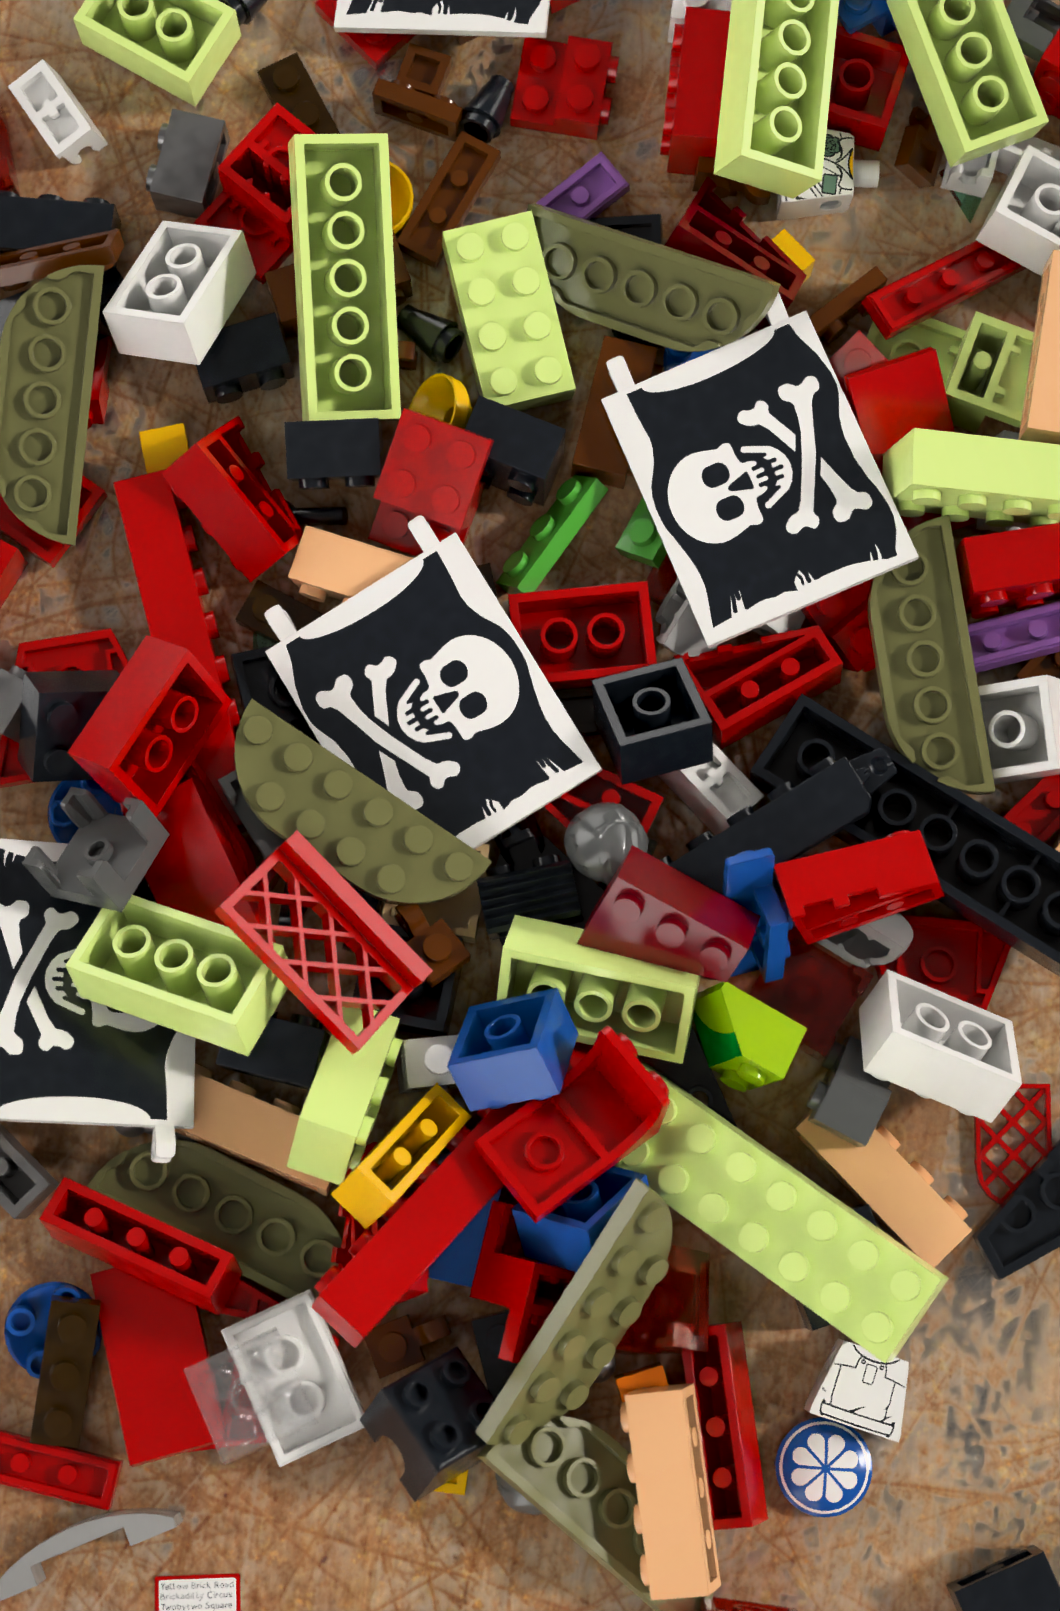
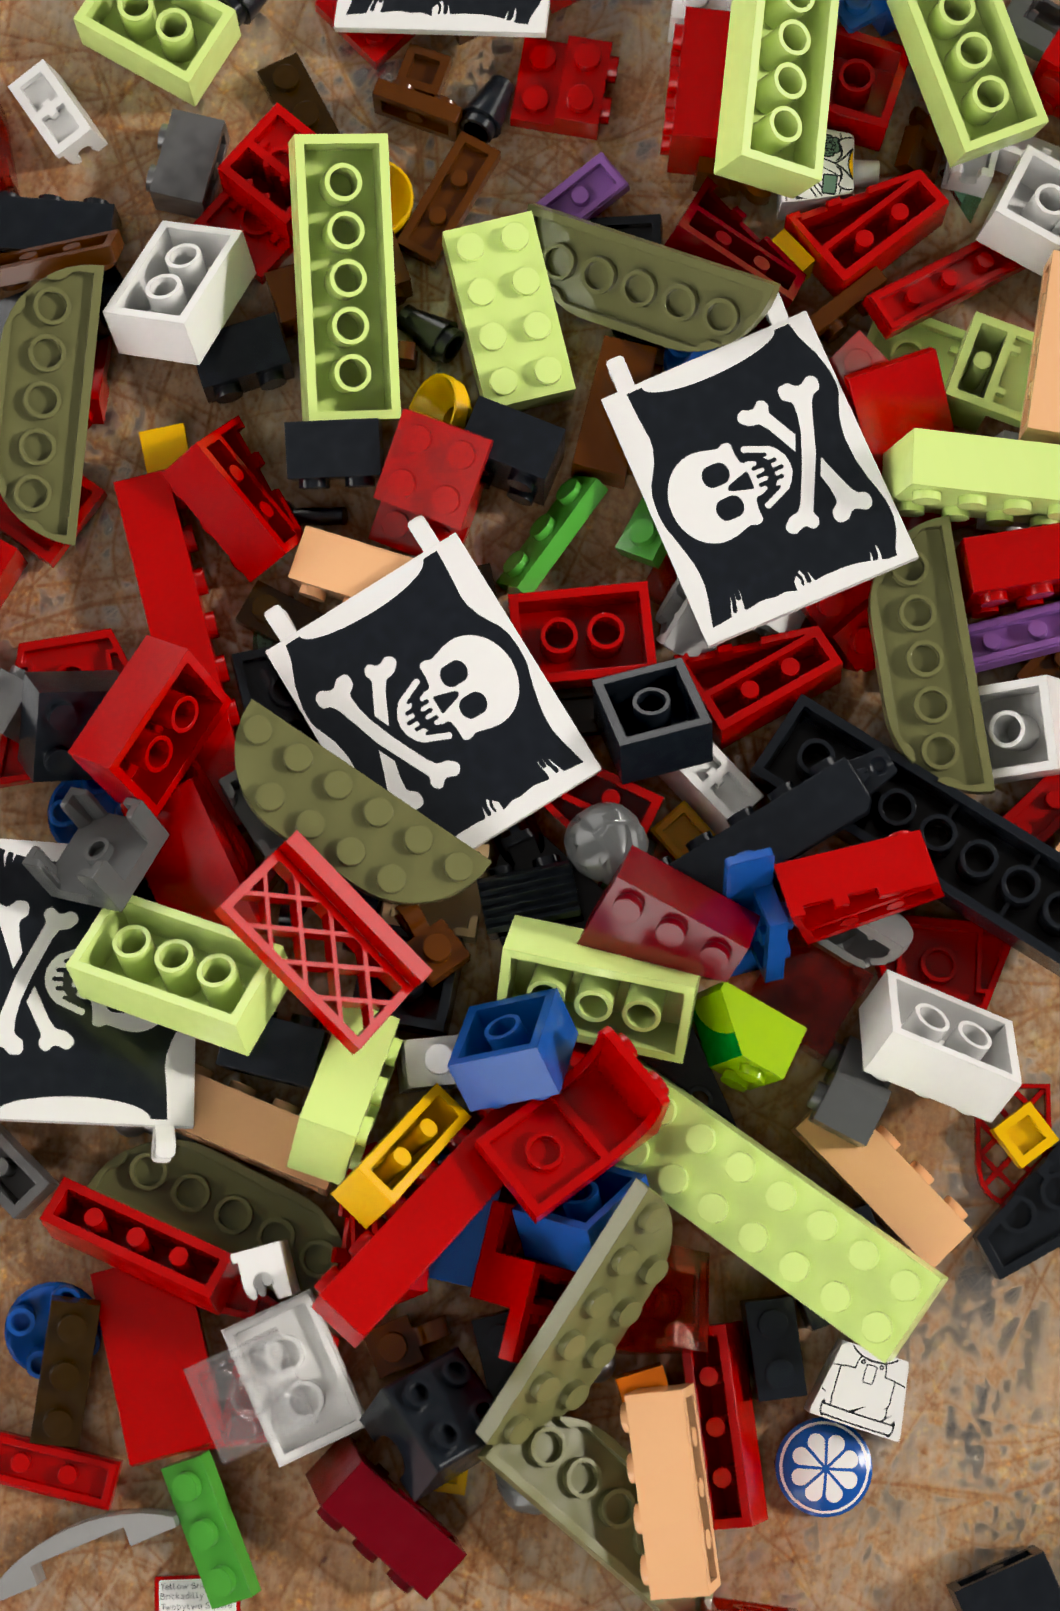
none -> bright green plate [161,1450,261,1610]
none -> white hinge [230,1240,301,1300]
none -> dark red wedge [305,1435,467,1600]
none -> yellow tile [649,800,716,861]
none -> black brick [740,1294,808,1402]
none -> red wedge [783,169,950,298]
none -> yellow tile [989,1101,1059,1169]

